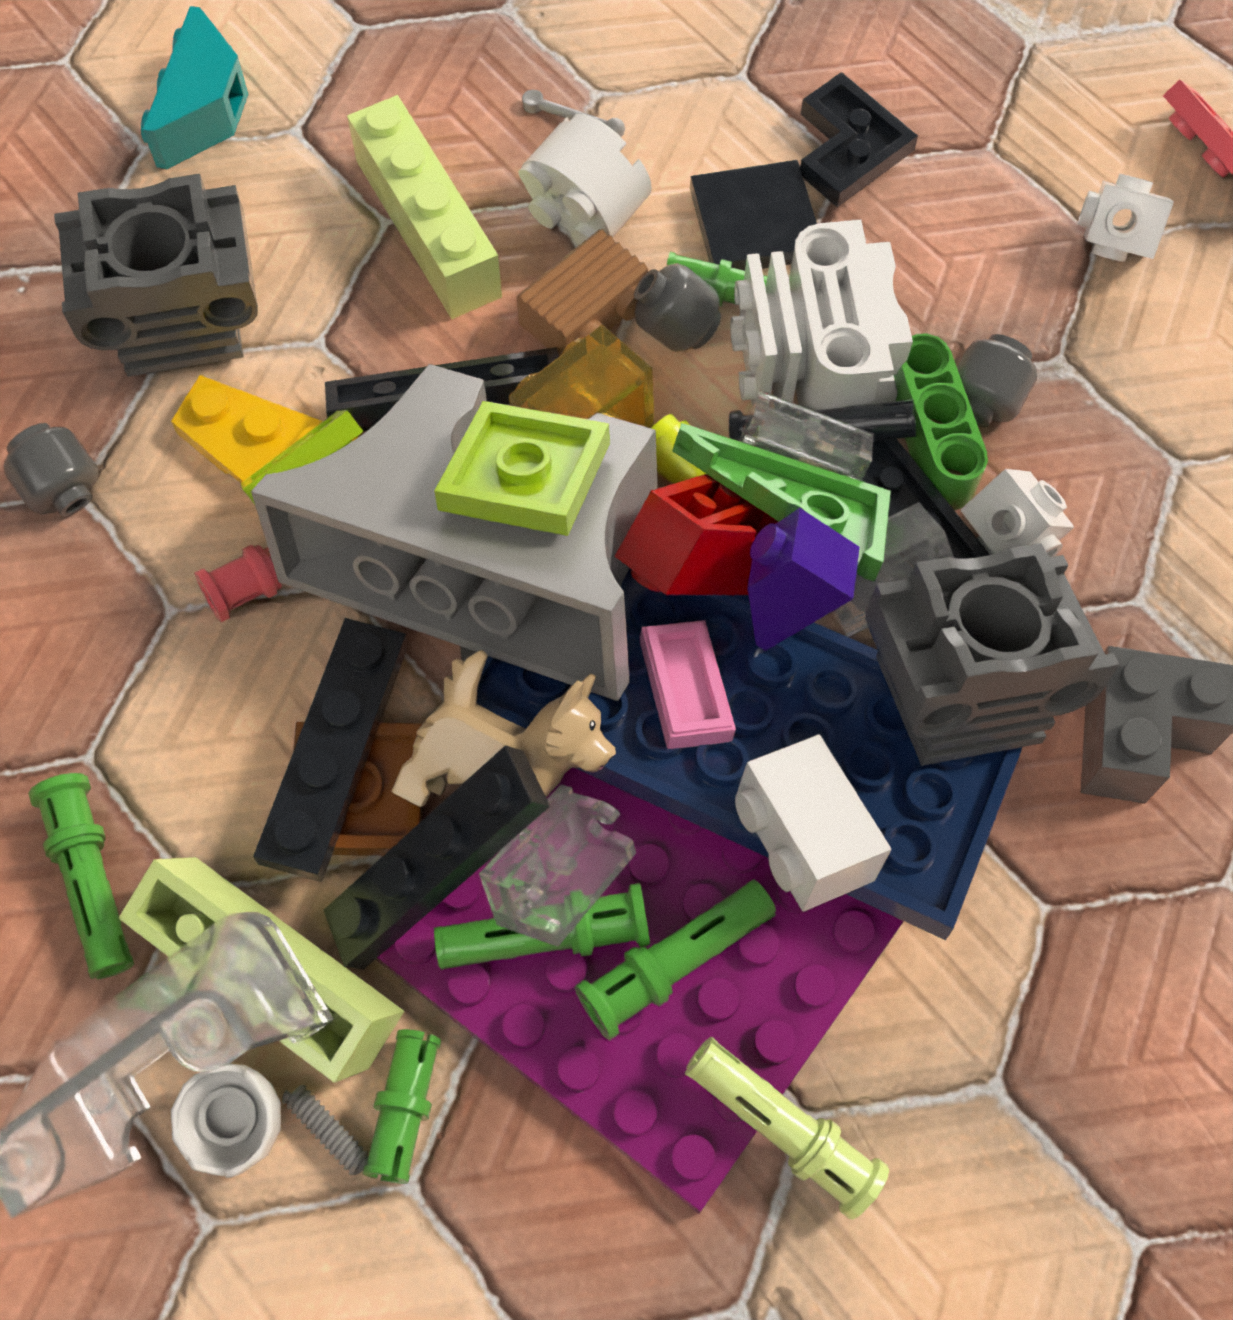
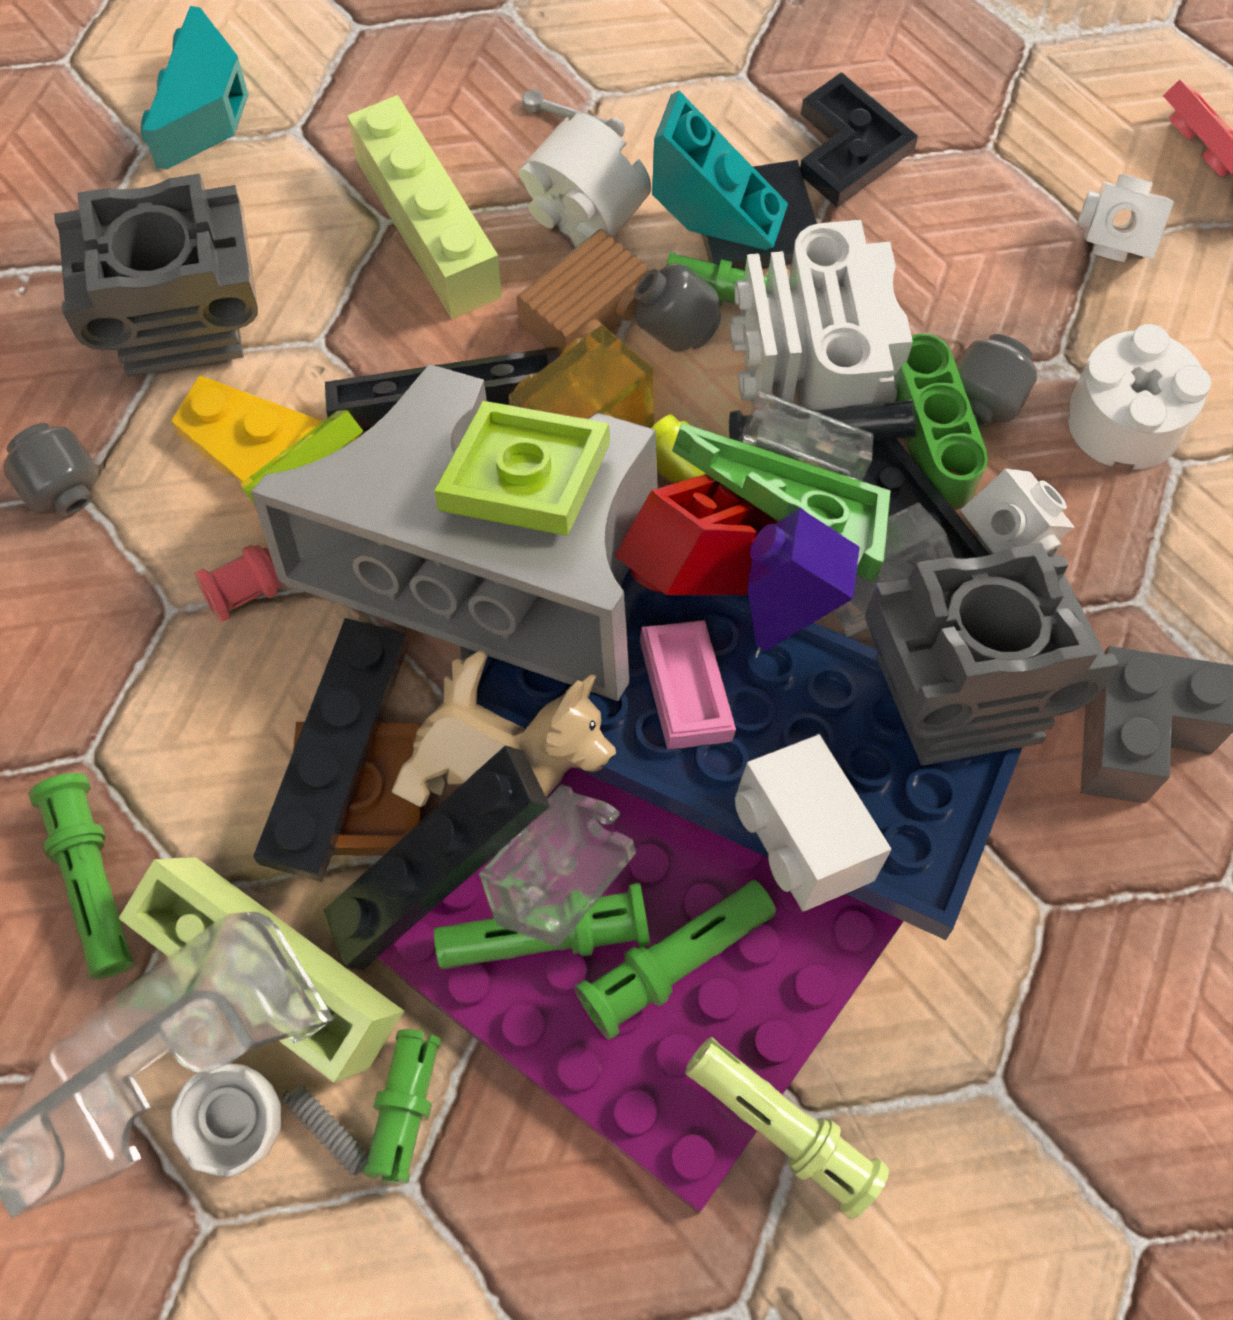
none -> teal slope [652,90,788,250]
none -> white brick [1068,324,1211,470]

